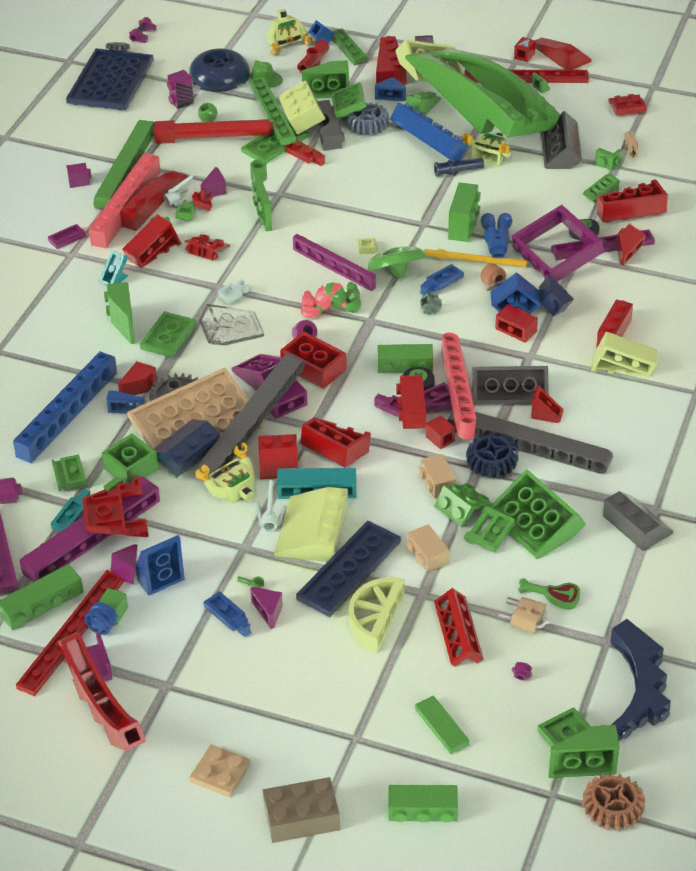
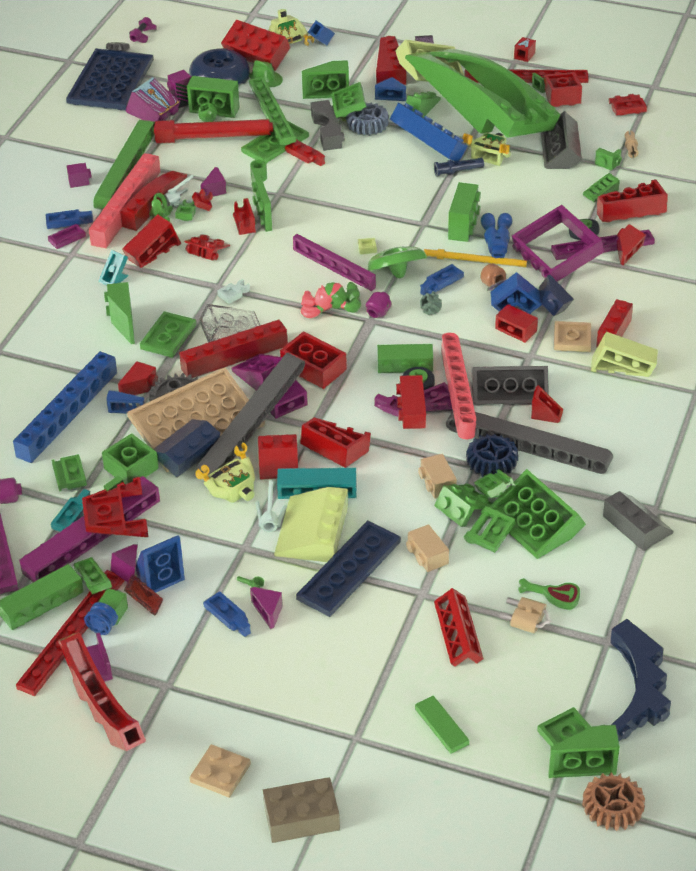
yellowish green brick [278,81,325,135] -> none
magenta head [292,320,318,339] -> none
red piece [297,40,330,74] -> none
bright green tile [332,28,368,66] -> none
yellowish green window [349,577,405,653] -> none
bright green brick [388,785,458,822] -> none
red brick [426,415,455,449] -> none
magenta plate [511,662,532,681] -> none
red wedge [536,37,592,70] -> none
none -> blue hinge [45,209,93,229]
none -> bright green tile [73,557,112,594]
none -> clear red slope [124,574,163,616]
none -> magenta slope [125,77,180,121]
none -> bright green piece [149,193,173,218]
none -> red brick [179,319,288,378]
none -> bright green brick [187,76,240,118]
none -> red brick [221,19,291,71]
none -> red hinge [233,198,256,235]
none -> magenta head [365,292,392,318]
none -> bright green plate [474,470,515,499]
none -> red slope [544,72,582,107]
none -> tan plate [554,321,591,352]

